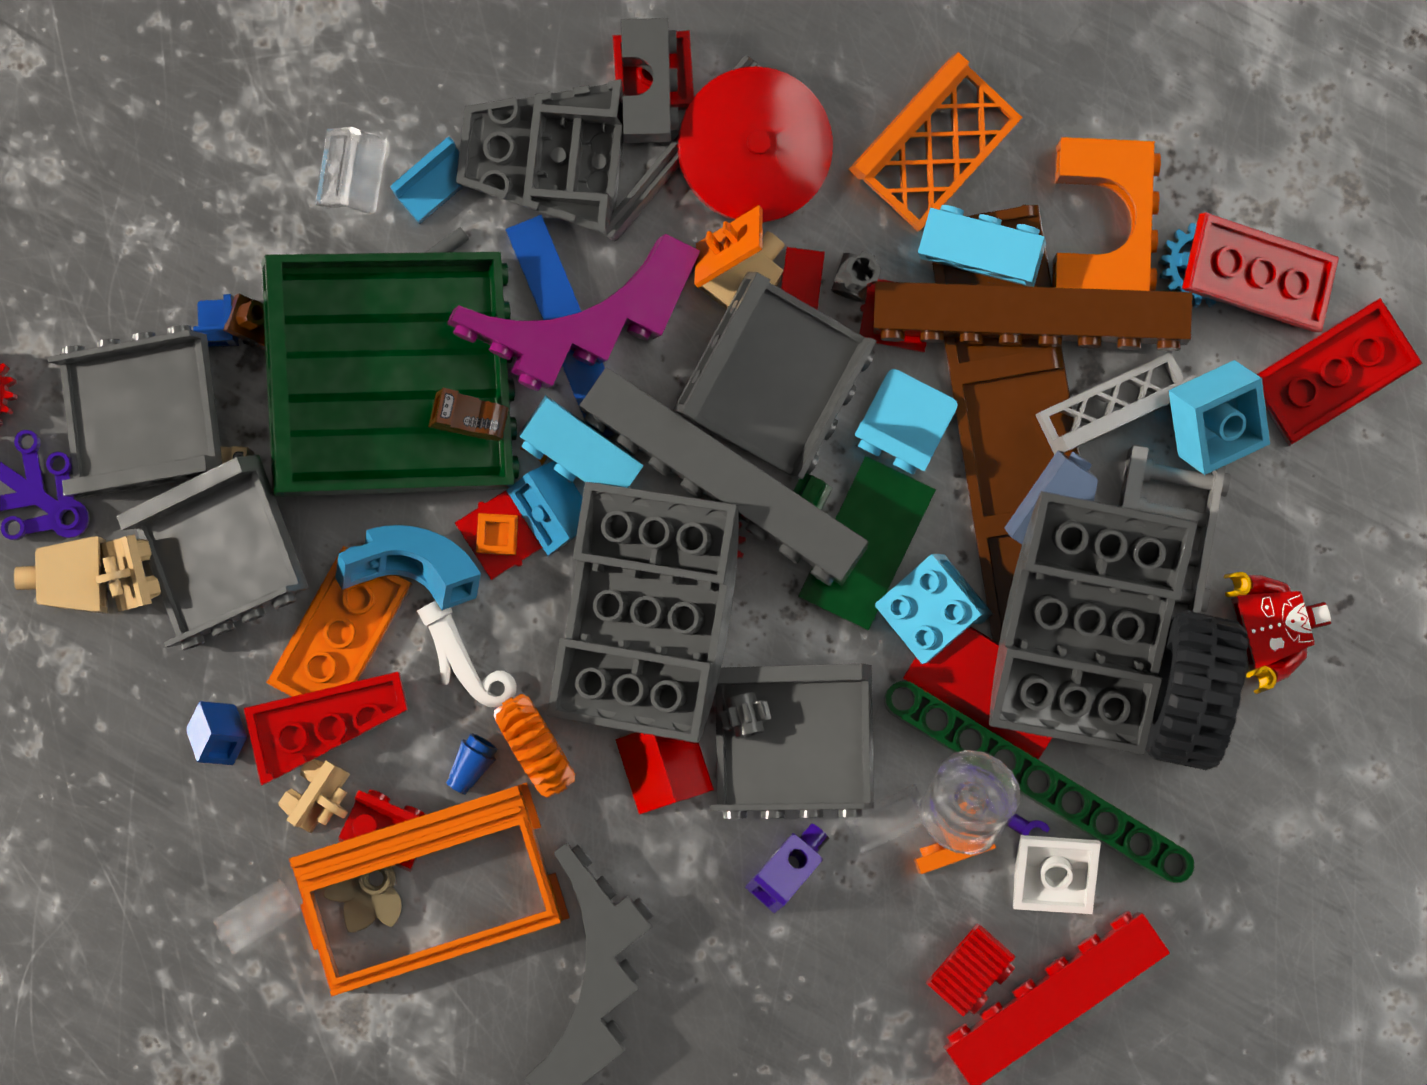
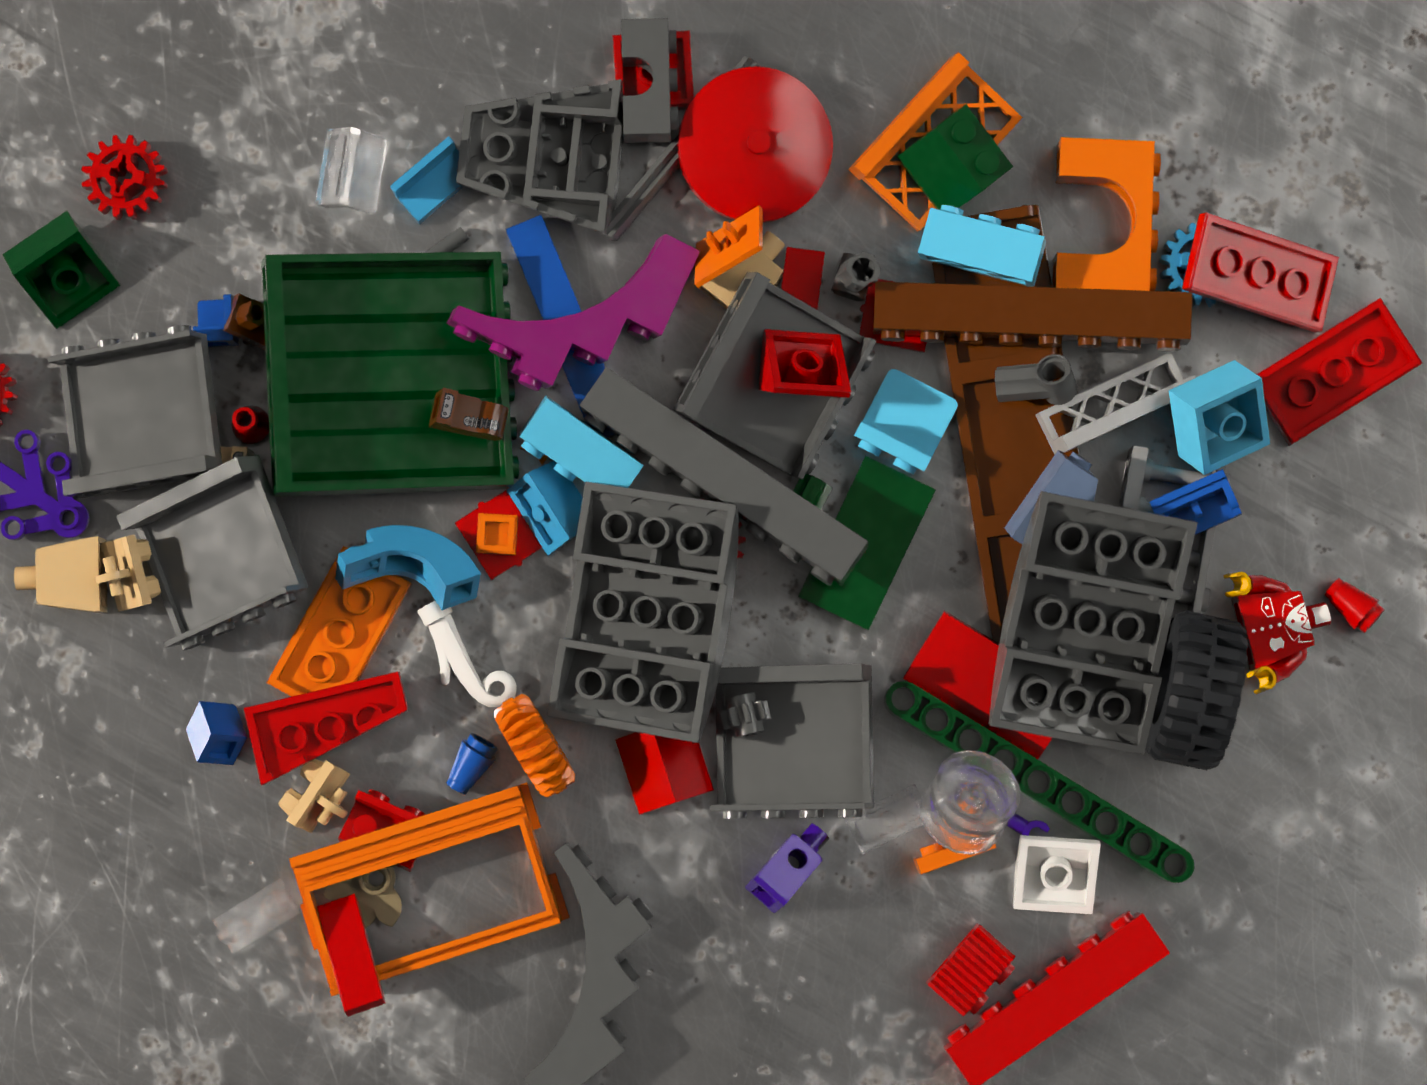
medium azure bracket [875,554,993,664] -> none
none -> dark green slope [2,211,120,329]
none -> red gear [81,135,168,220]
none -> red cone [232,405,269,444]
none -> red tile [317,894,386,1017]
none -> red slope [759,329,851,398]
none -> dark green slope [897,104,1013,210]
none -> dark grey piece [995,354,1078,405]
none -> blue hinge [1149,469,1242,535]
none -> red cone [1324,577,1385,633]

